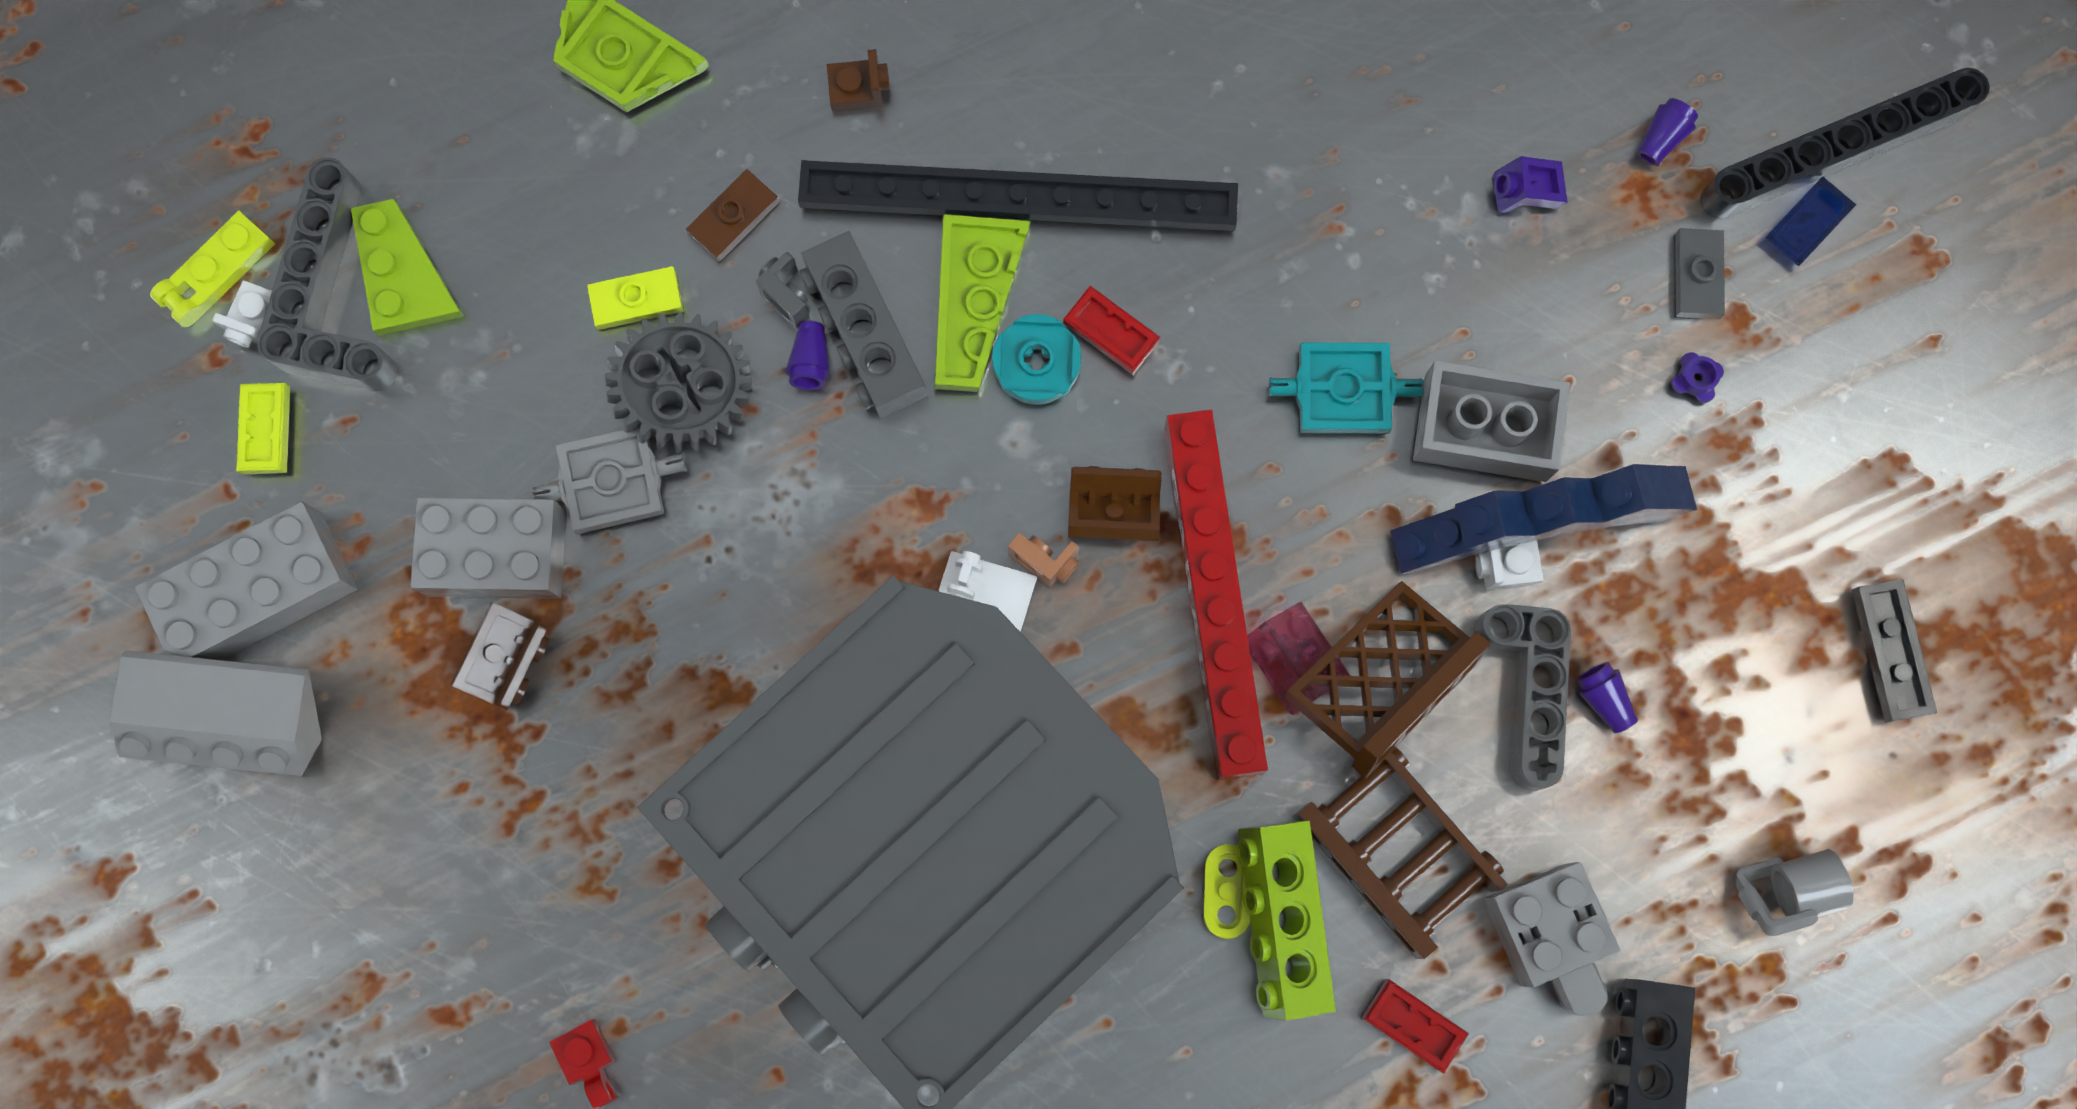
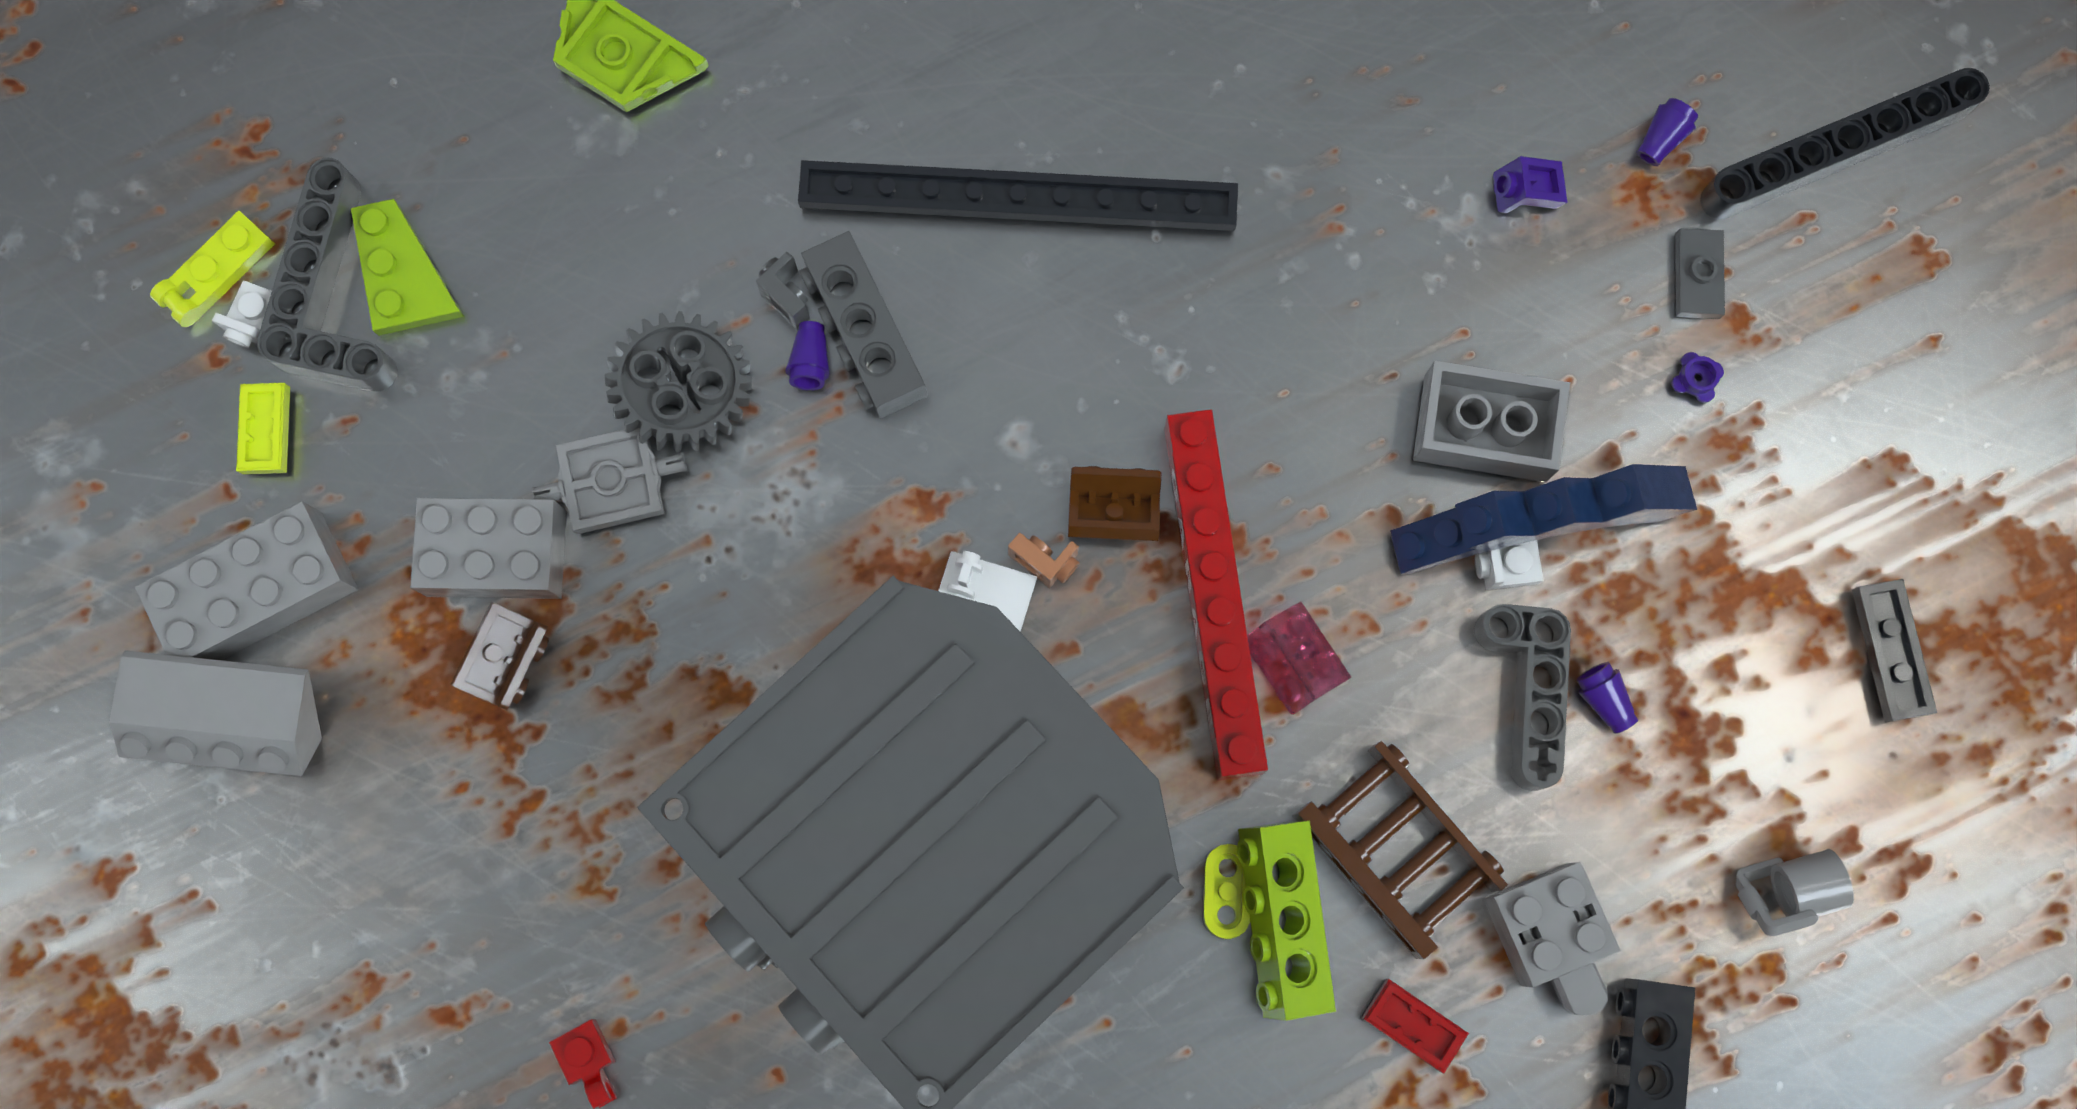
neon yellow plate [587,266,684,330] -> none
reddish brown plate [686,169,780,262] -> none
reddish brown bracket [827,49,890,111] -> none
lime wing [934,214,1031,392] -> none
teal plate [992,314,1081,405] -> none
red plate [1063,286,1161,375] -> none
teal plate [1269,342,1423,434] -> none
reddish brown fence [1284,581,1491,779] -> none
clear blue tile [1765,176,1857,266] -> none

